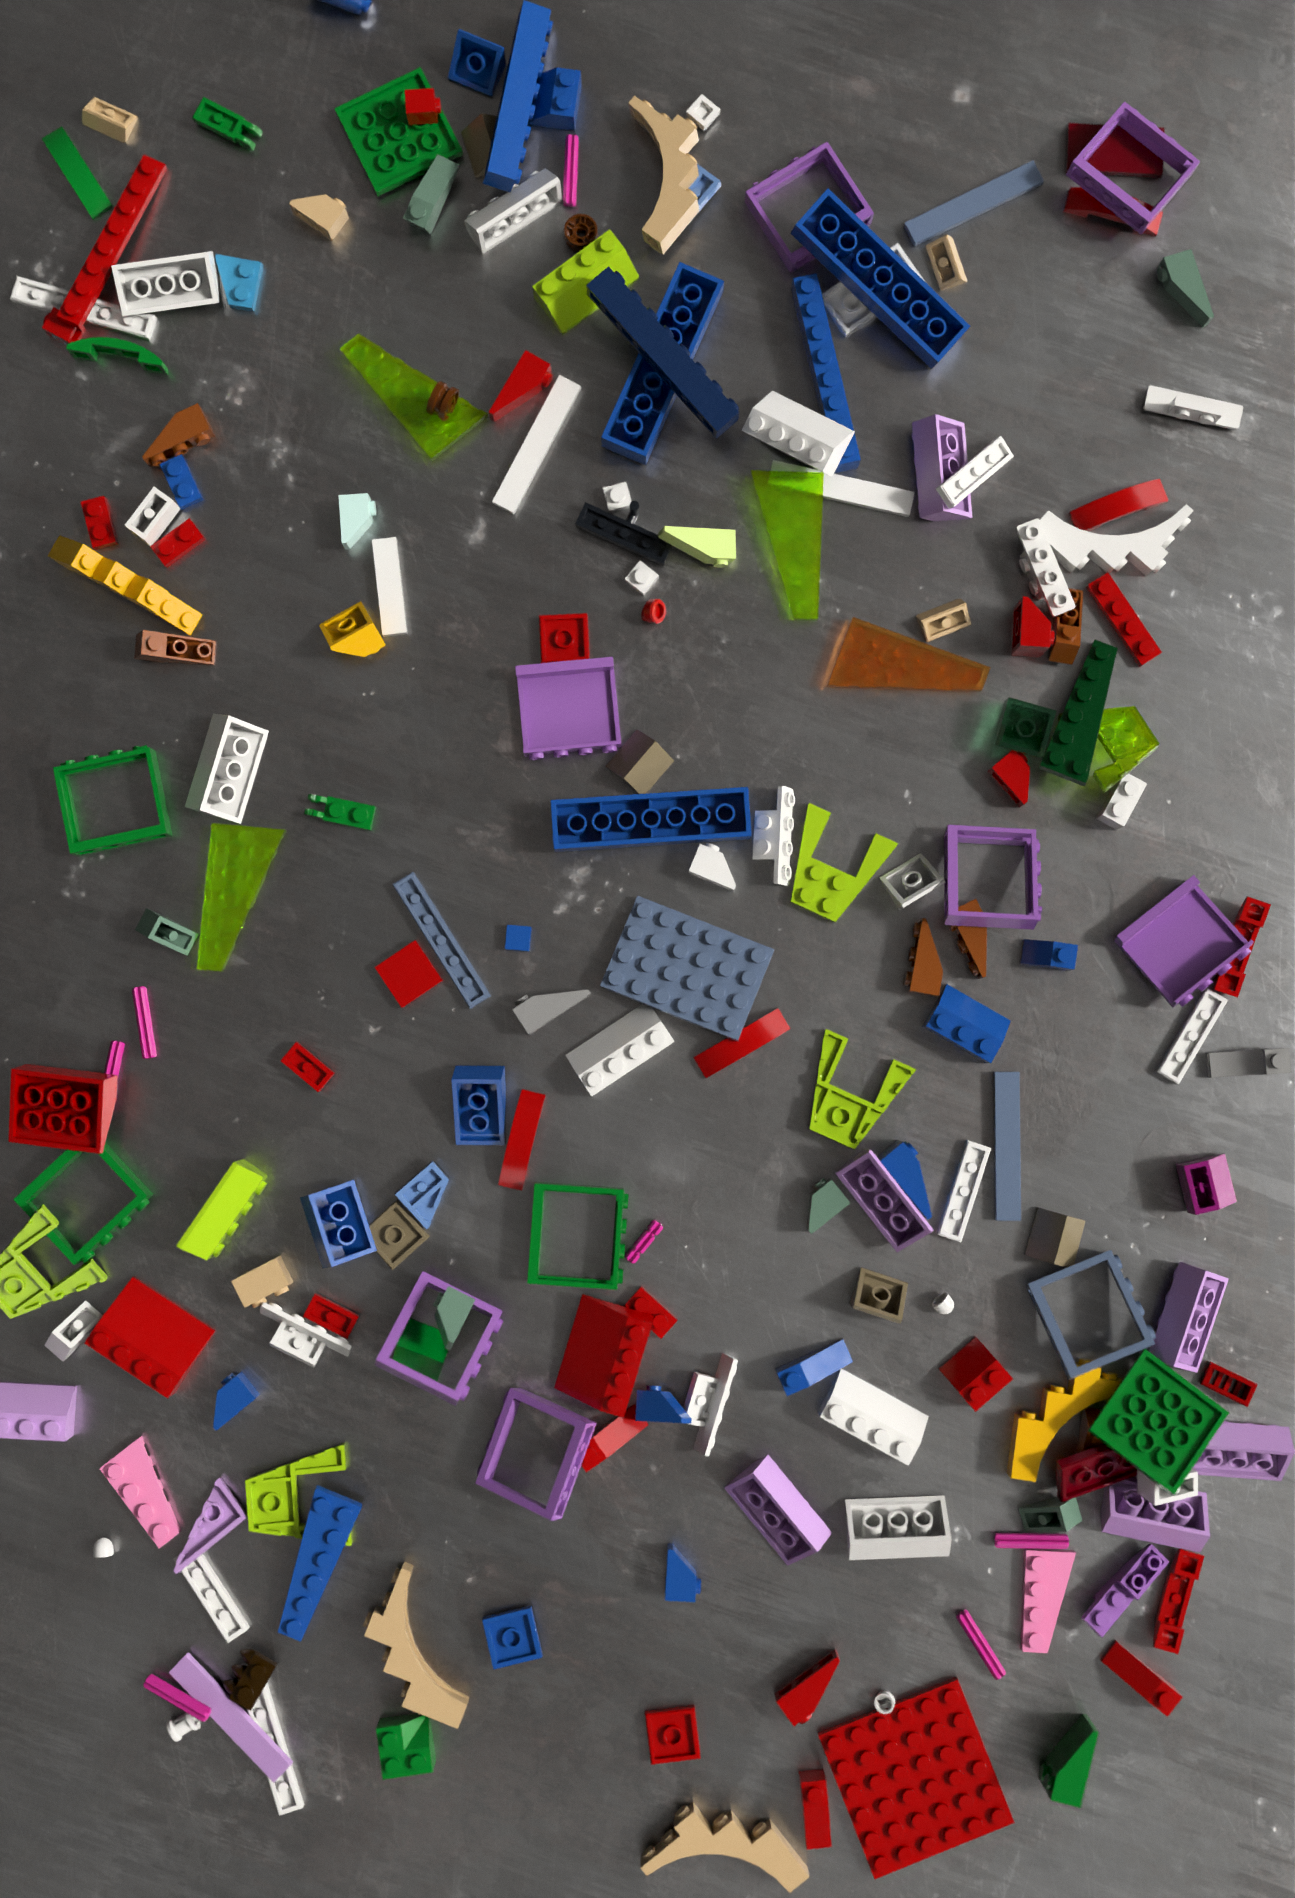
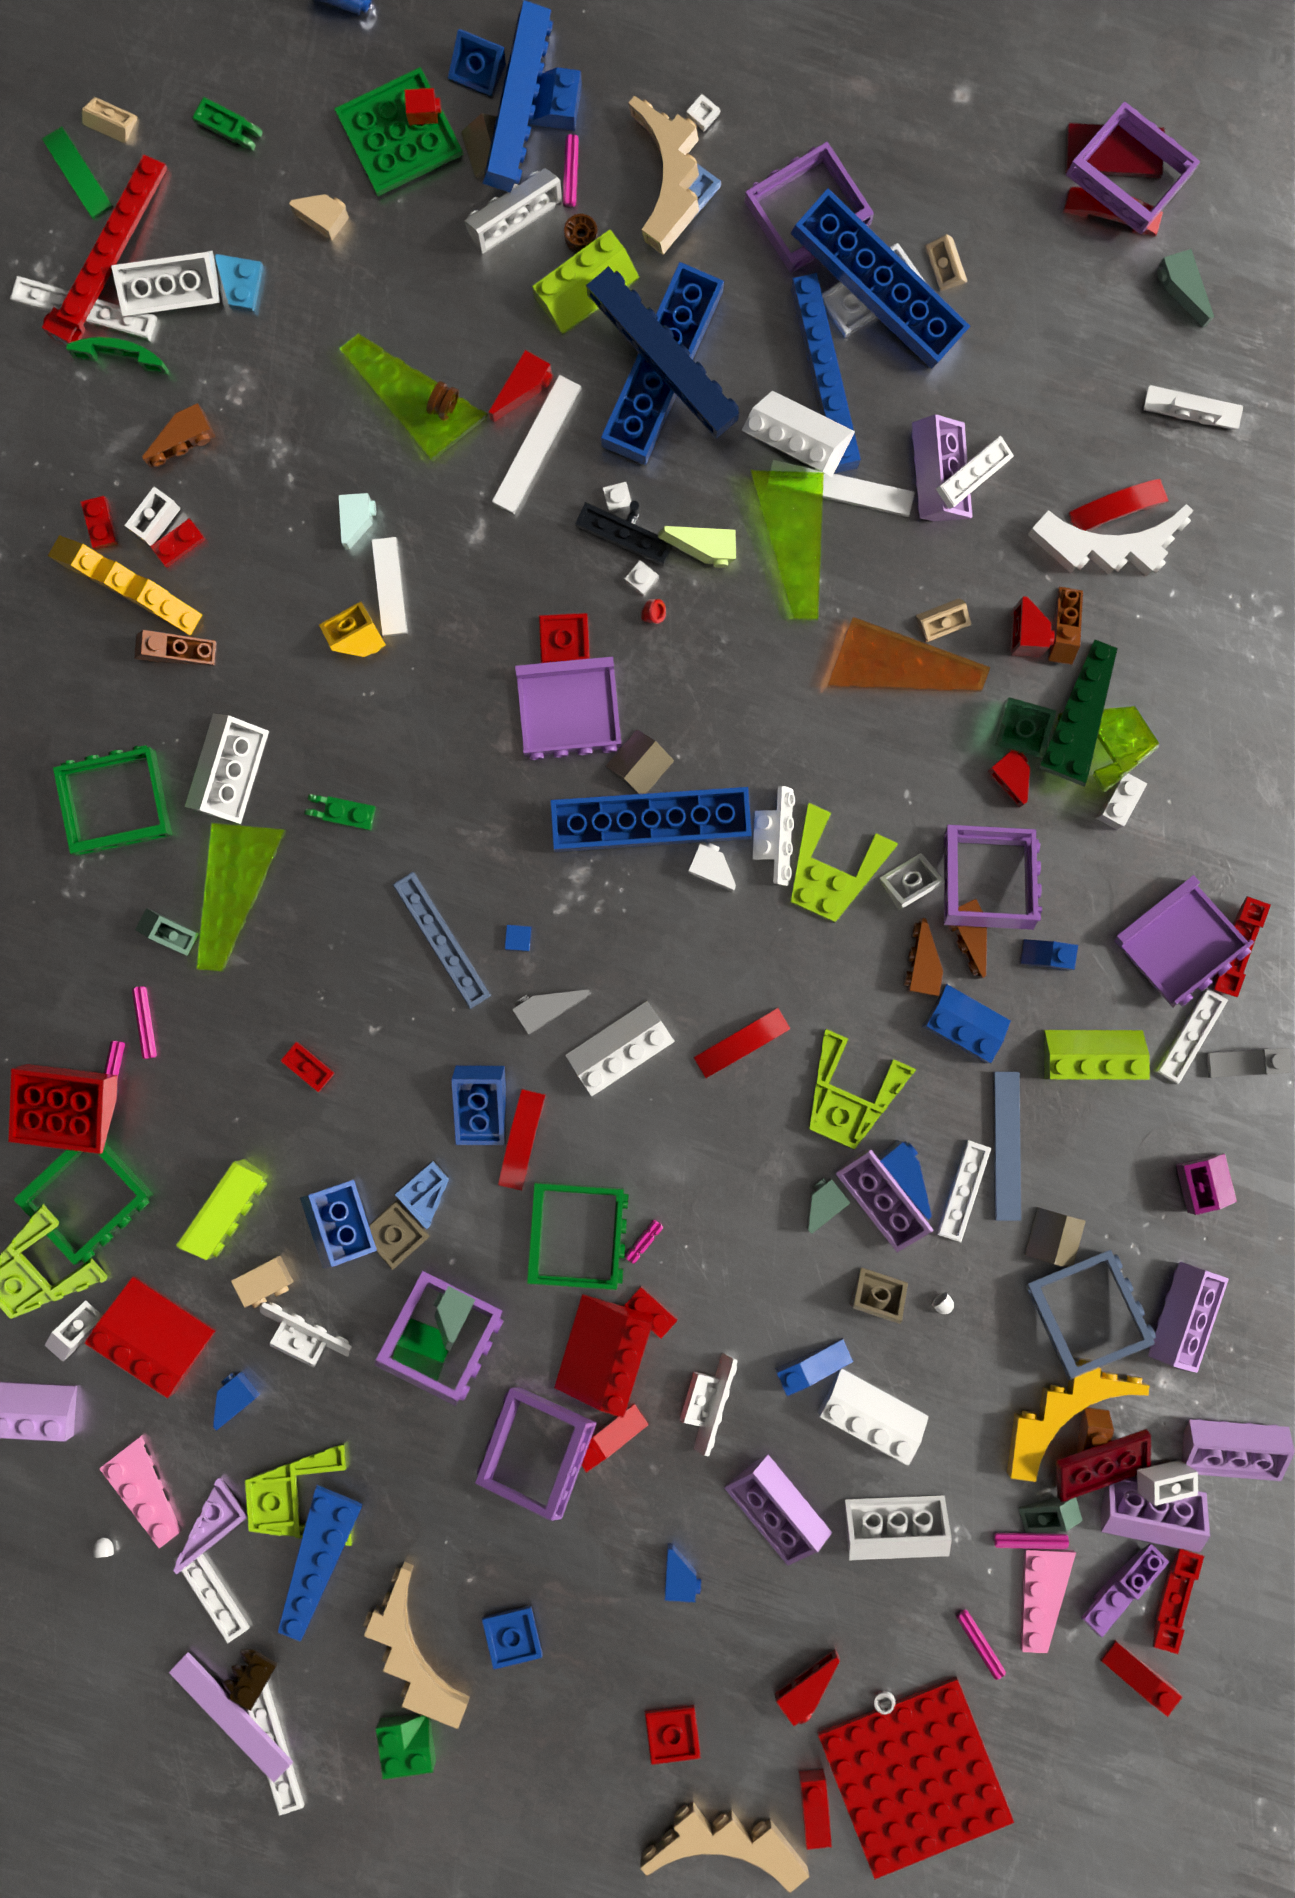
dark pink axle [143,1674,211,1722] -> none
blue plate [160,454,203,510] -> none
white bush [166,1712,201,1742] -> none
red plate [303,1293,360,1339] -> none
red tile [375,940,443,1008] -> none
sand green slope [403,155,460,234] -> none
sand blue plate [600,895,775,1042] -> none
blue slope [635,1385,692,1424] -> none
sand blue tile [904,160,1044,247] -> none
red slope [938,1336,1013,1412] -> none
white bracket [1016,518,1076,617] -> none
green slope [1038,1714,1099,1808] -> none
red plate [1086,572,1162,667] -> none
green plate [1087,1349,1229,1496] -> none
red slope [1200,1361,1258,1407] -> none
none -> lime slope [1044,1030,1150,1080]

